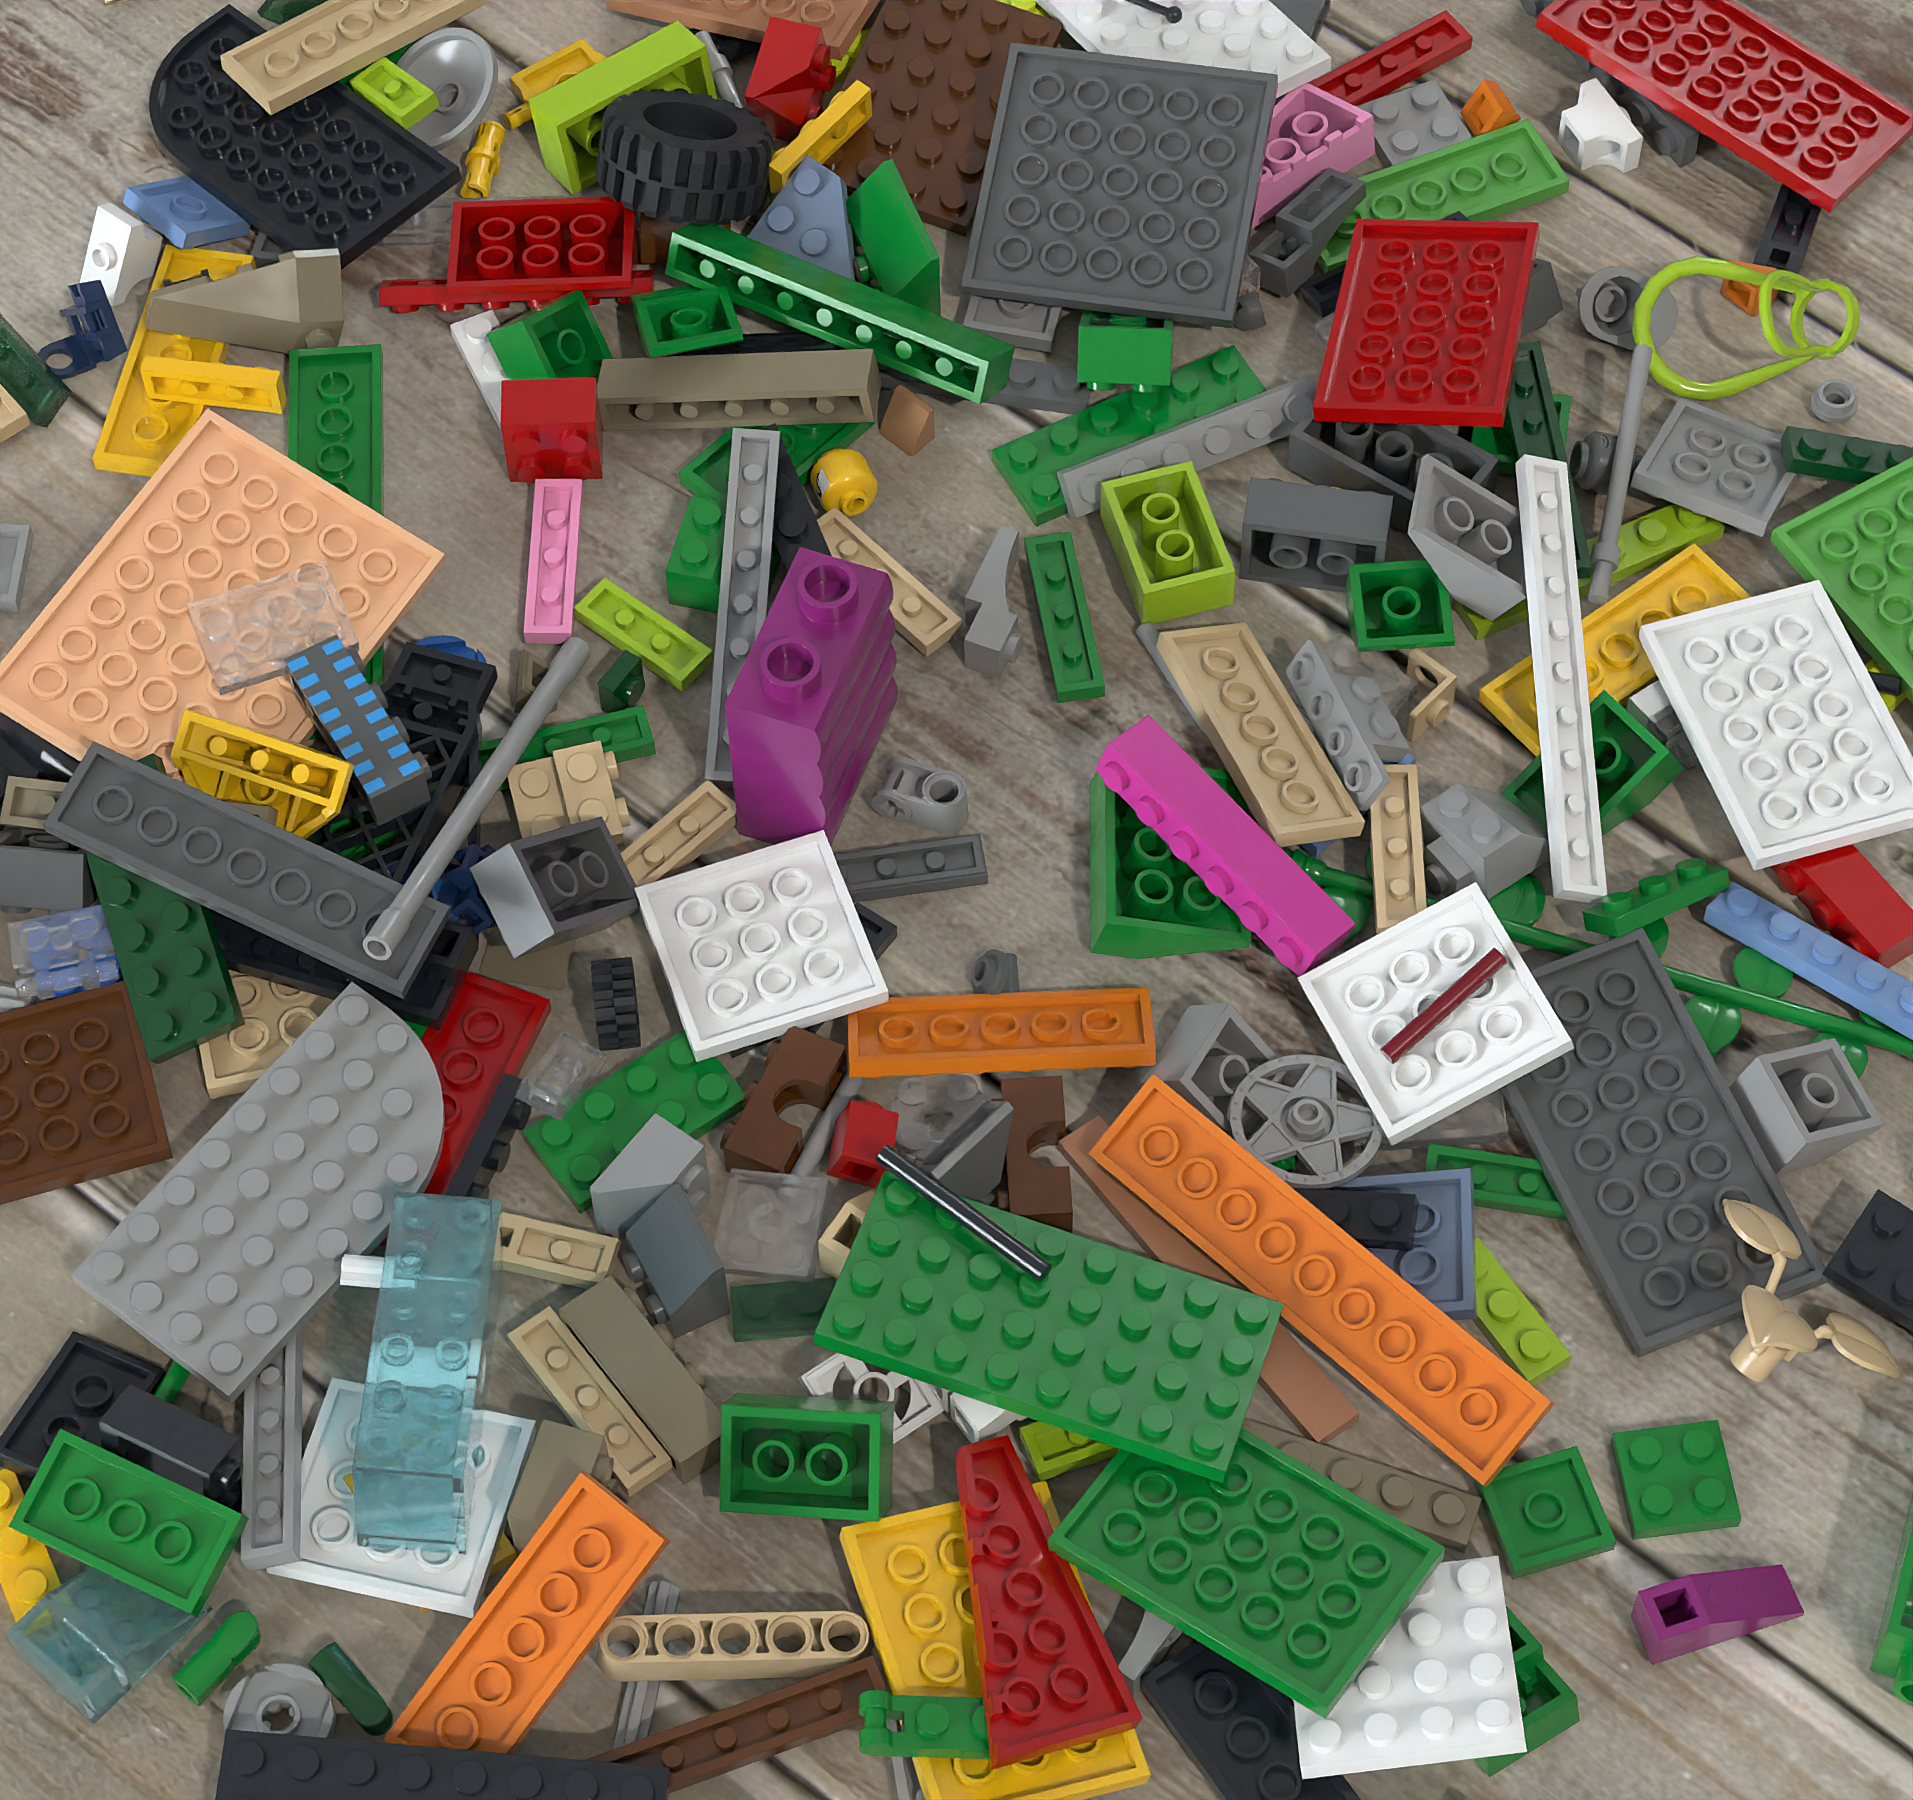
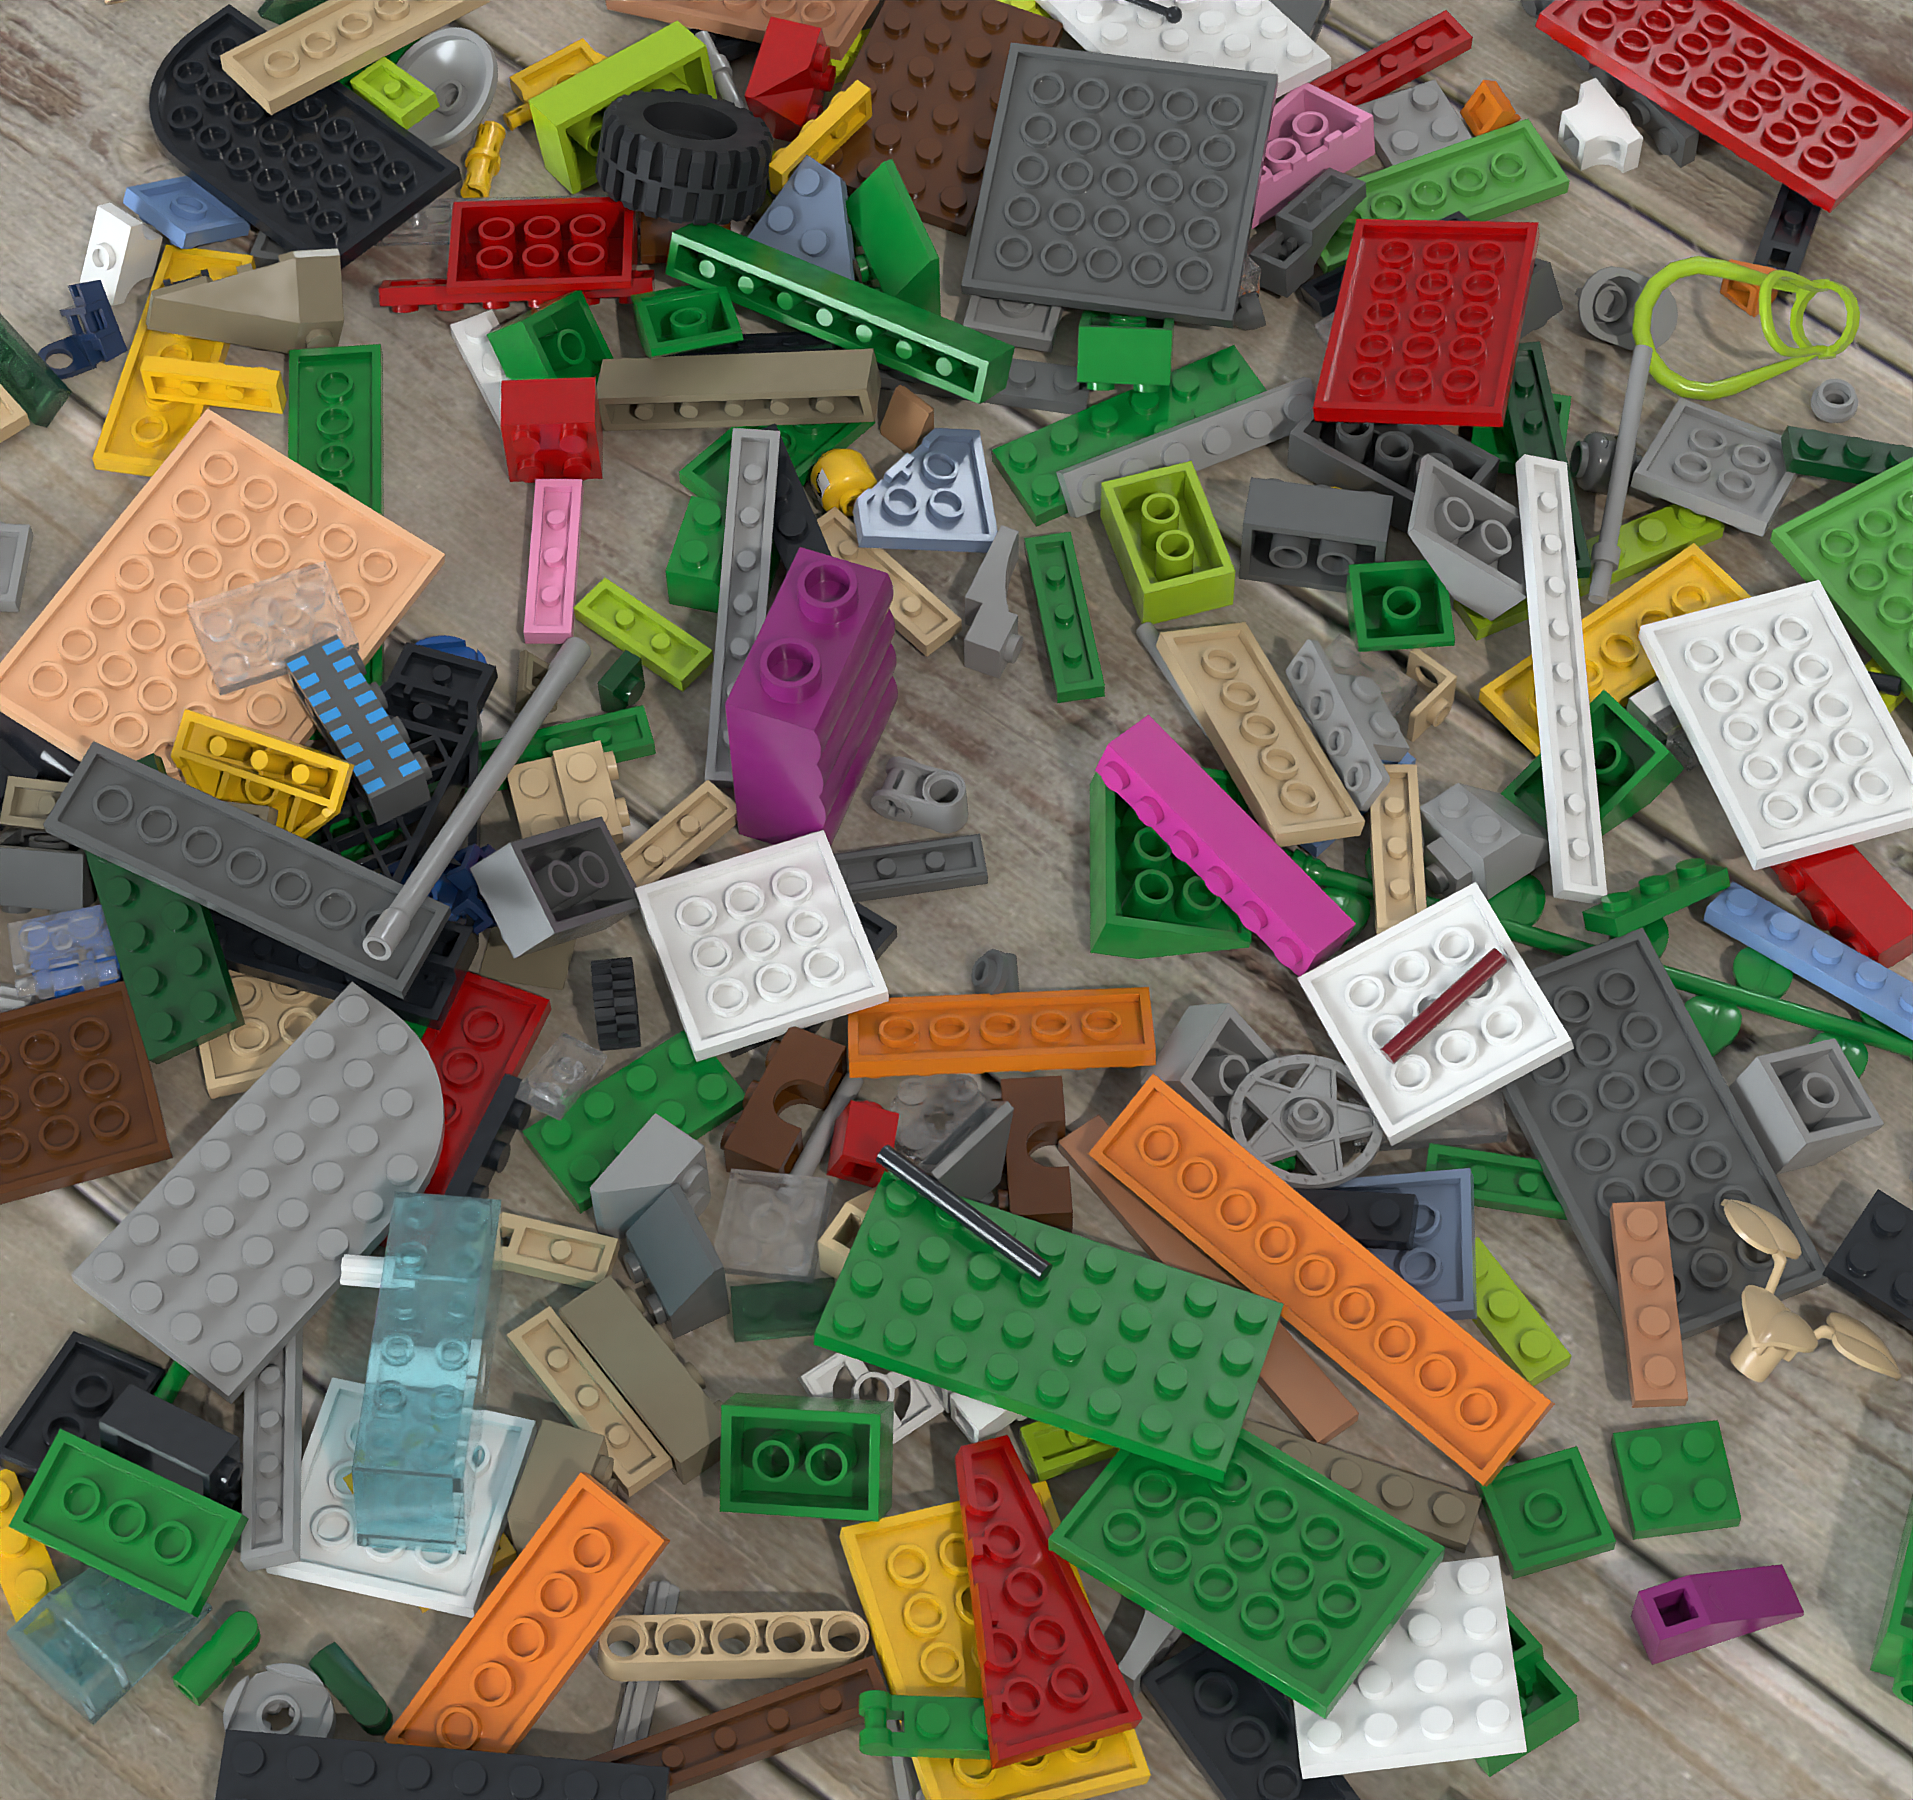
none -> sand blue plate [853,428,998,553]
none -> nougat plate [1610,1201,1688,1408]

